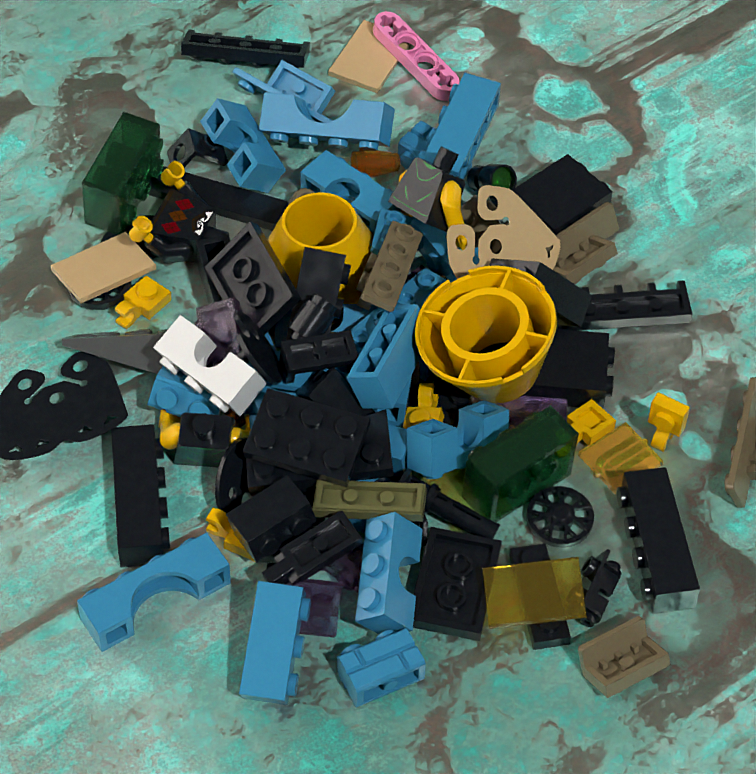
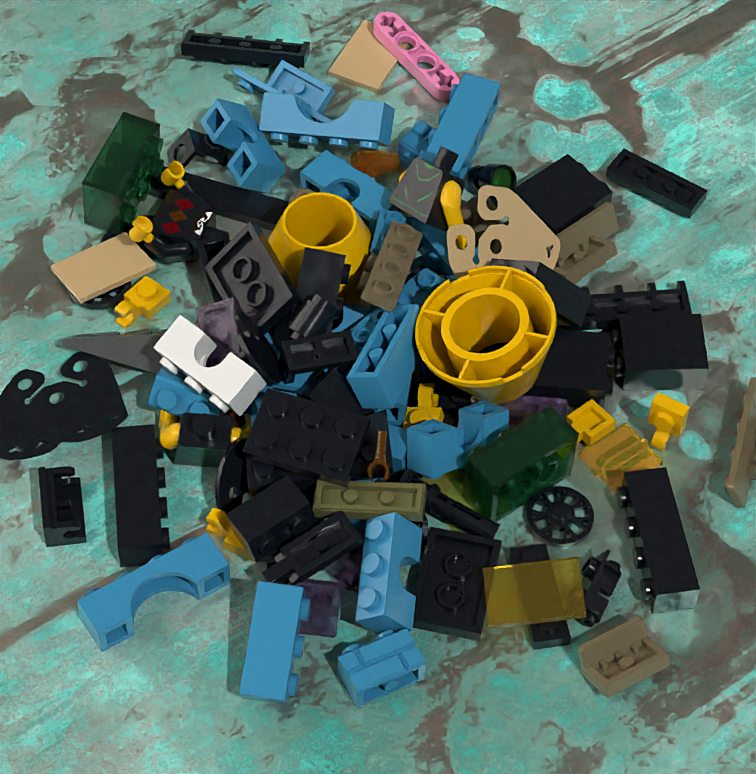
none -> black hinge [38,466,87,547]
none -> clear orange hand [368,430,390,482]
none -> black plate [606,148,707,219]
none -> black brick [611,314,709,391]

